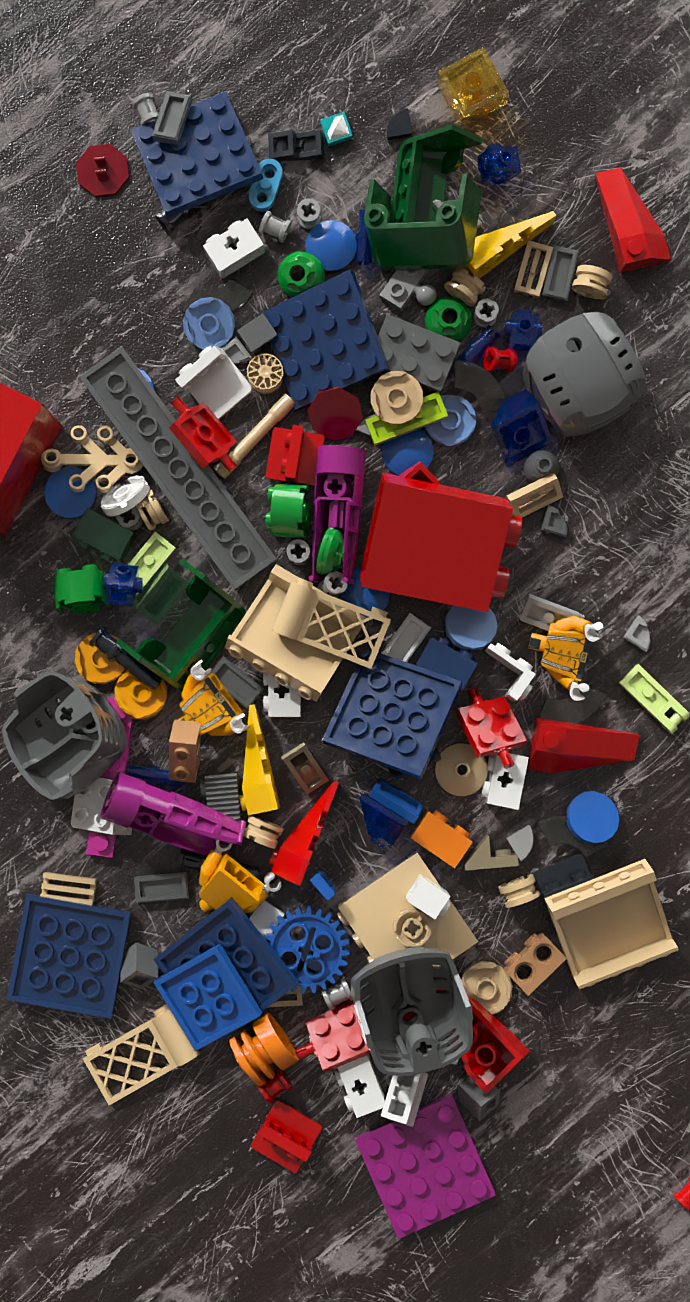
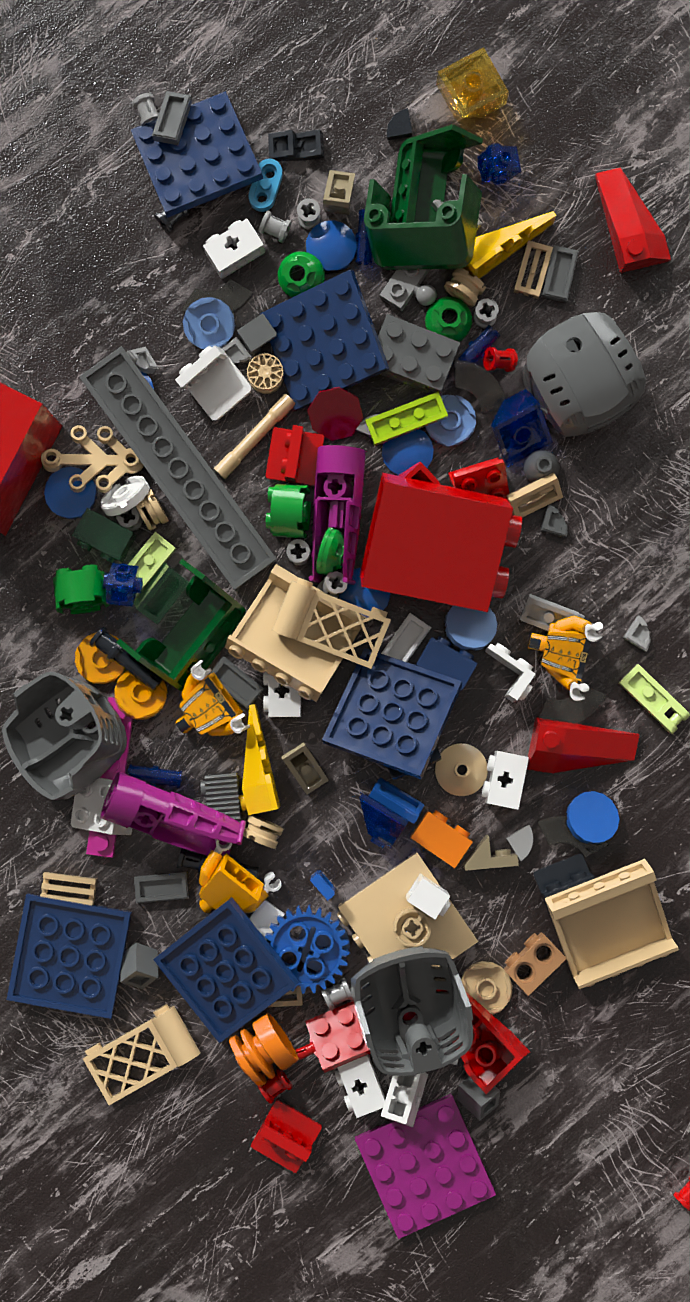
dark red piece [76,143,129,197] -> none
blue plate [153,944,262,1051] -> none
red plate [169,396,237,472] -> none
medium nougat brick [169,720,201,783] -> none
wedge [269,781,339,886] -> none
tile [320,112,353,147] -> none
tan tile [371,371,423,424] -> none
red plate [456,687,527,769] -> none
tan wheel [498,874,541,908] -> none
clear blue brick [504,309,543,351] -> none
tan wheel [572,265,613,299] -> none
none -> light grey tile [126,347,159,374]
none -> dark tan slope [323,170,355,215]
none -> red bracket [448,457,510,500]

